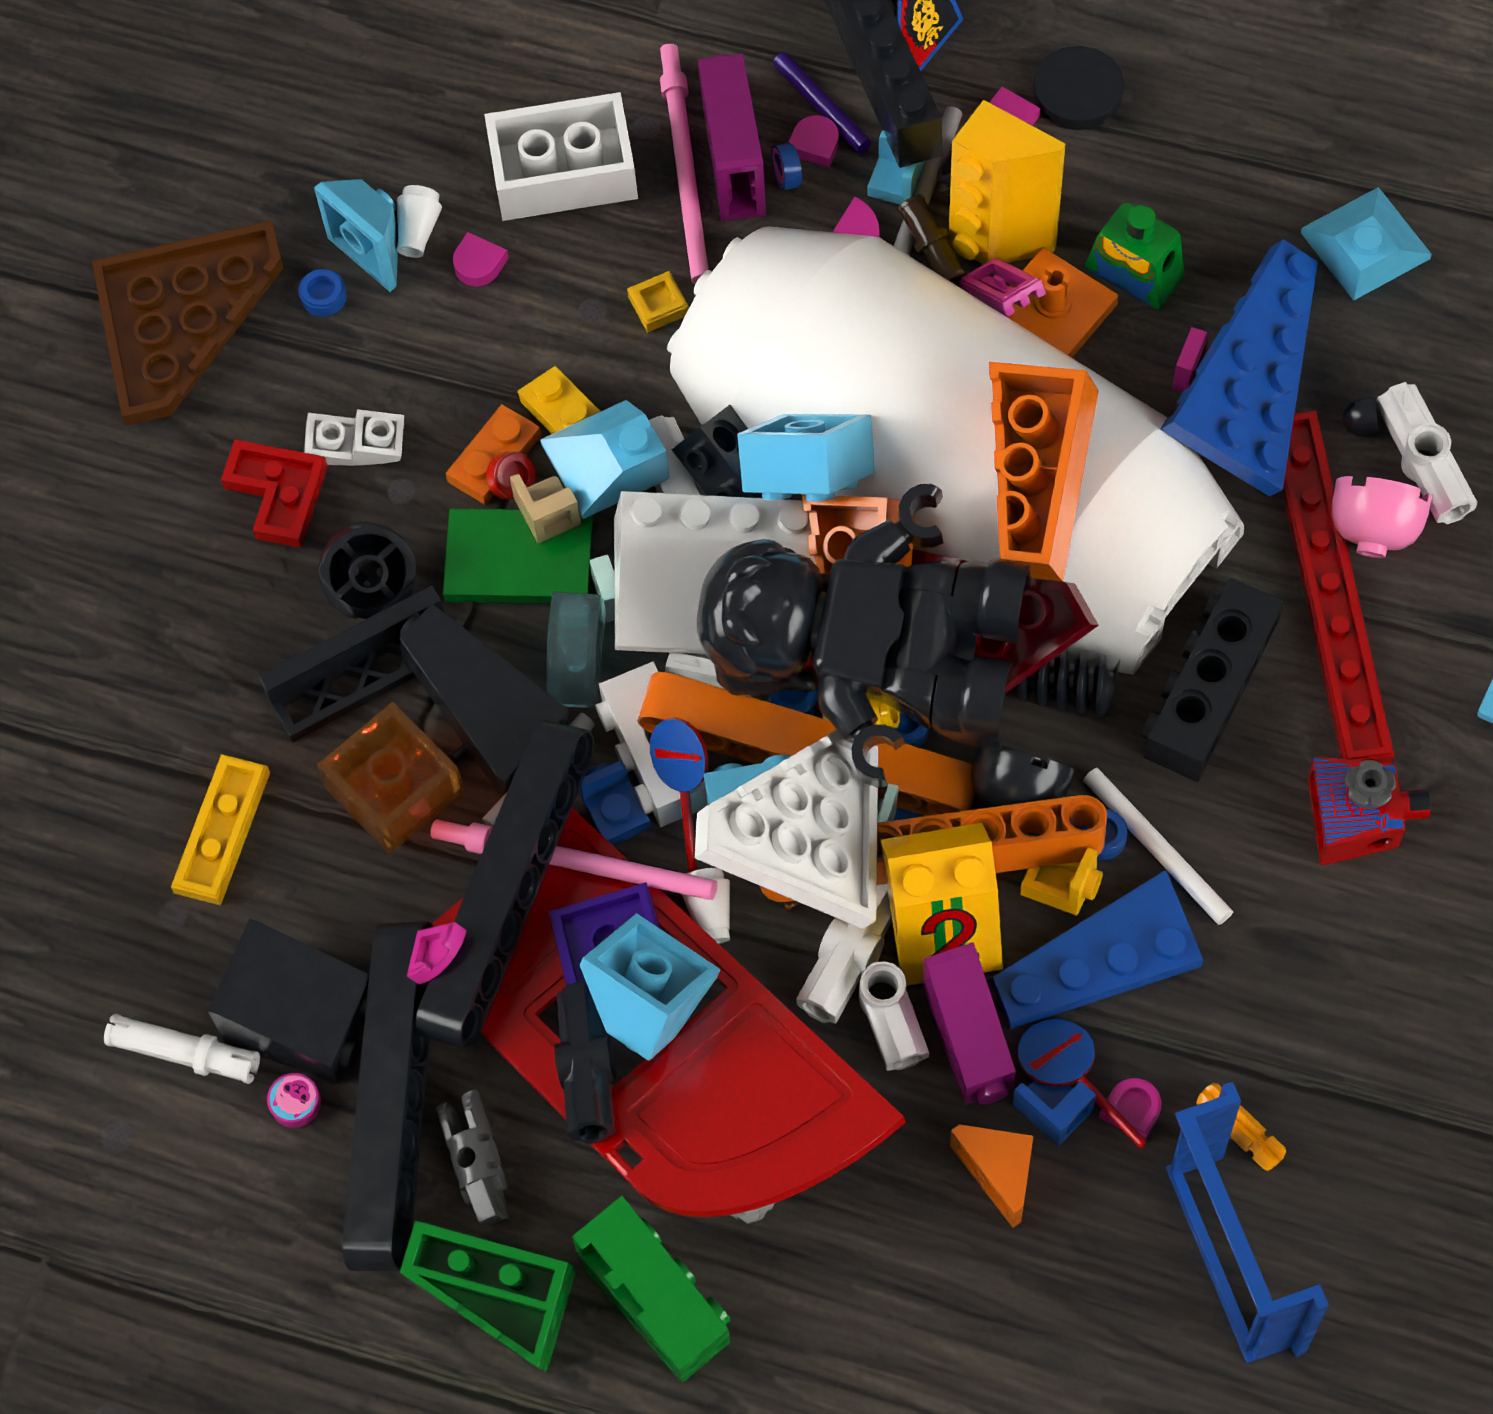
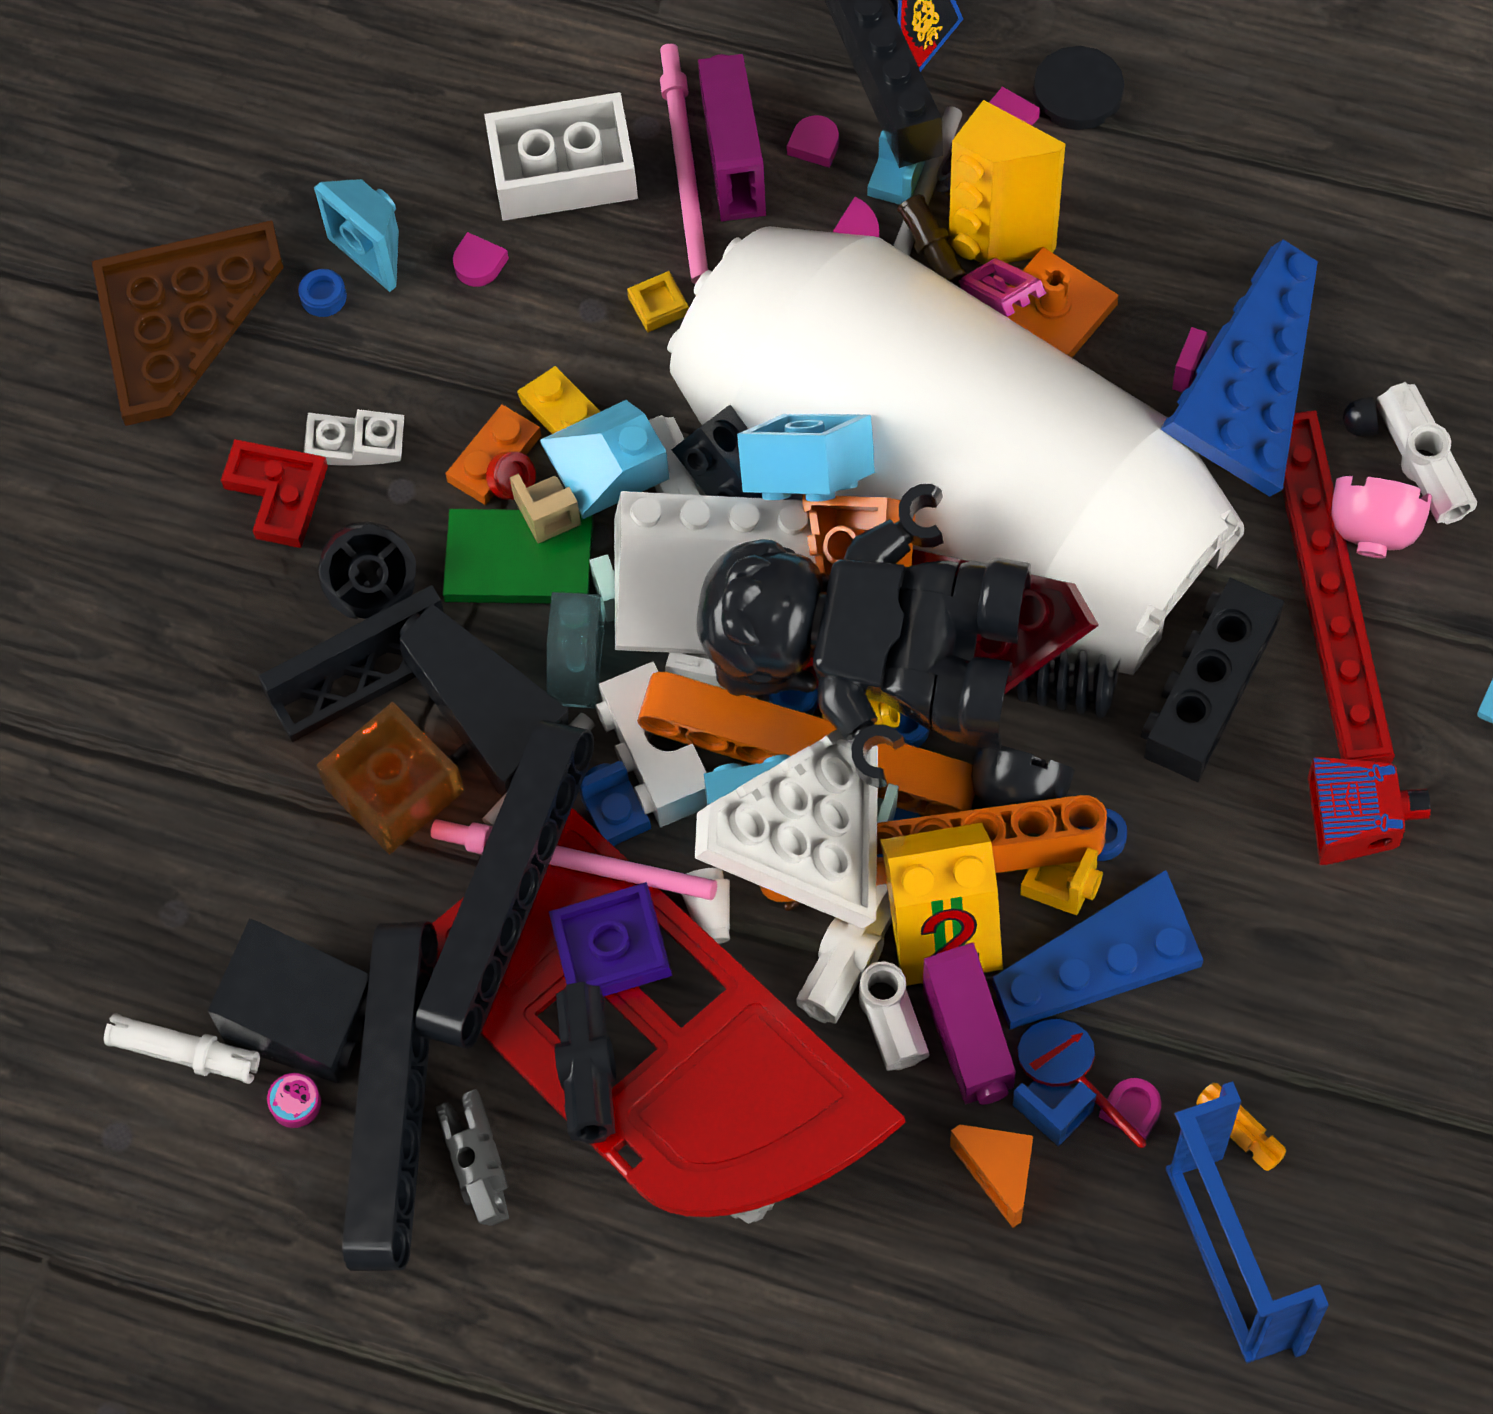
yellow tile [171,754,270,906] -> none
white cone [396,185,442,258] -> none
green wedge [400,1221,577,1373] -> none
dark pink tile [407,922,467,984] -> none
green wedge [572,1195,731,1383] -> none
medium azure slope [580,913,721,1061] -> none
blue piece [650,717,709,873] -> none
blue tile [771,142,802,191] -> none
dark purple bar [773,52,871,154] -> none
orange wedge [989,362,1099,582] -> none
white bar [1083,768,1233,925] -> none
green torso [1084,203,1184,311] -> none
medium azure slope [1301,187,1432,301] -> none
dark grey plate [1345,760,1396,809] -> none

